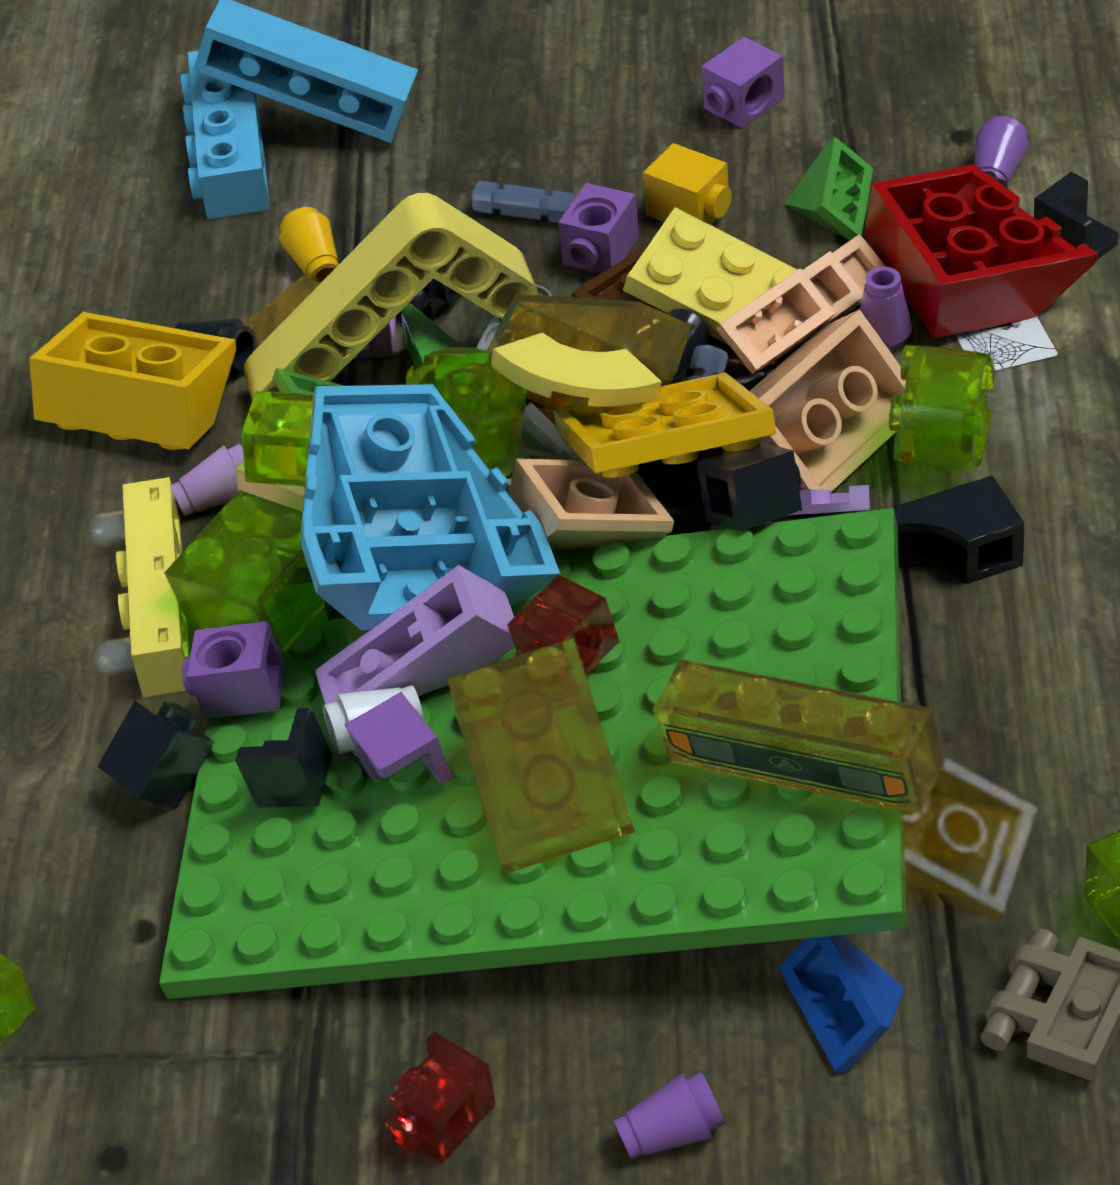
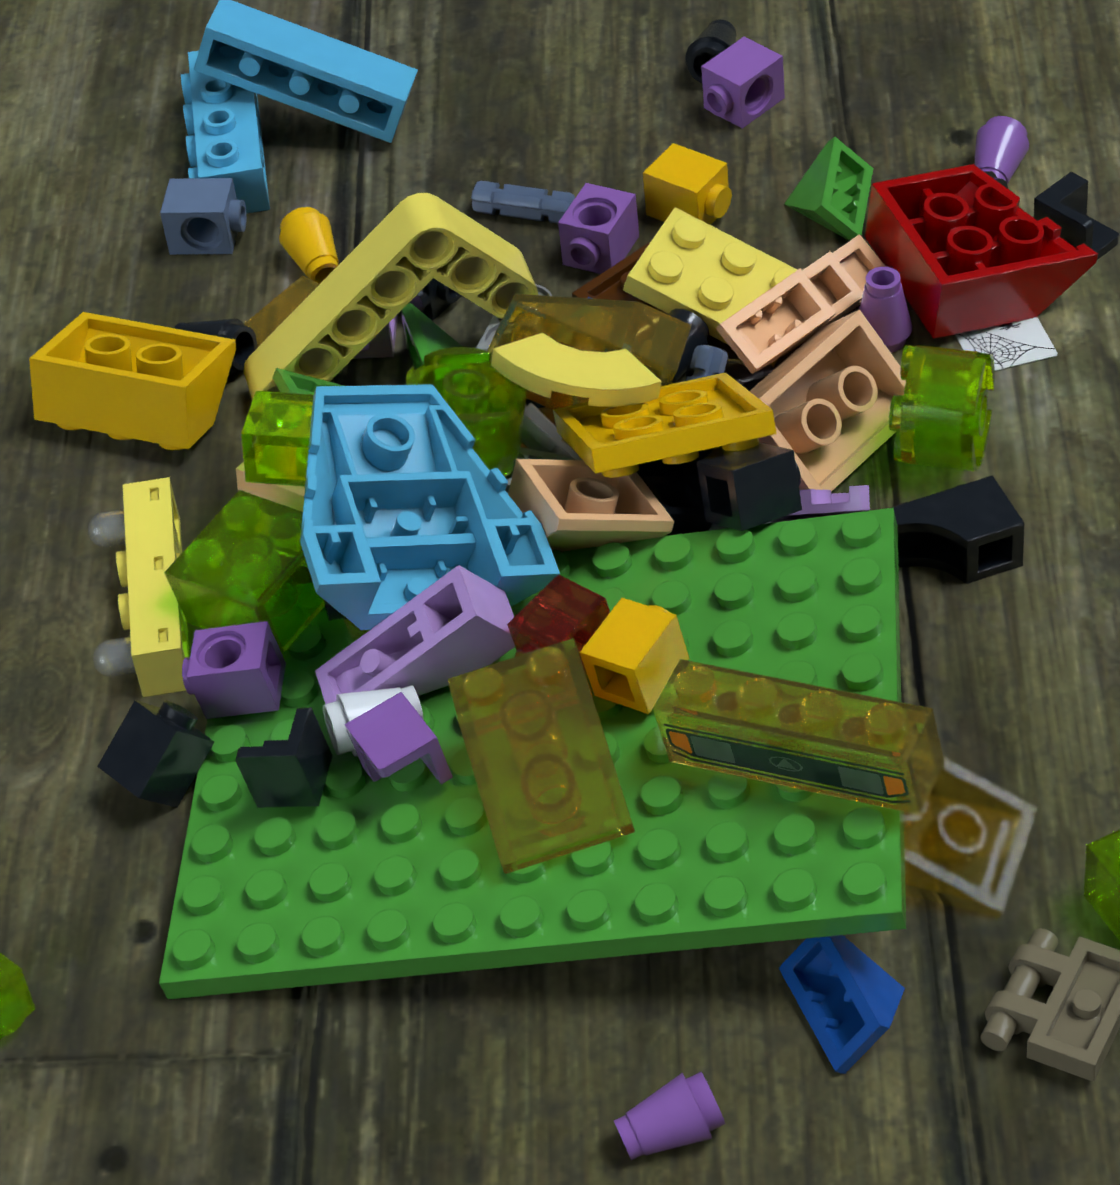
lavender cone [172,443,248,517] -> none
clear red brick [386,1031,496,1164] -> none
none -> sand blue brick [160,178,247,255]
none -> yellow brick [580,598,690,714]
none -> black cone [685,19,736,83]

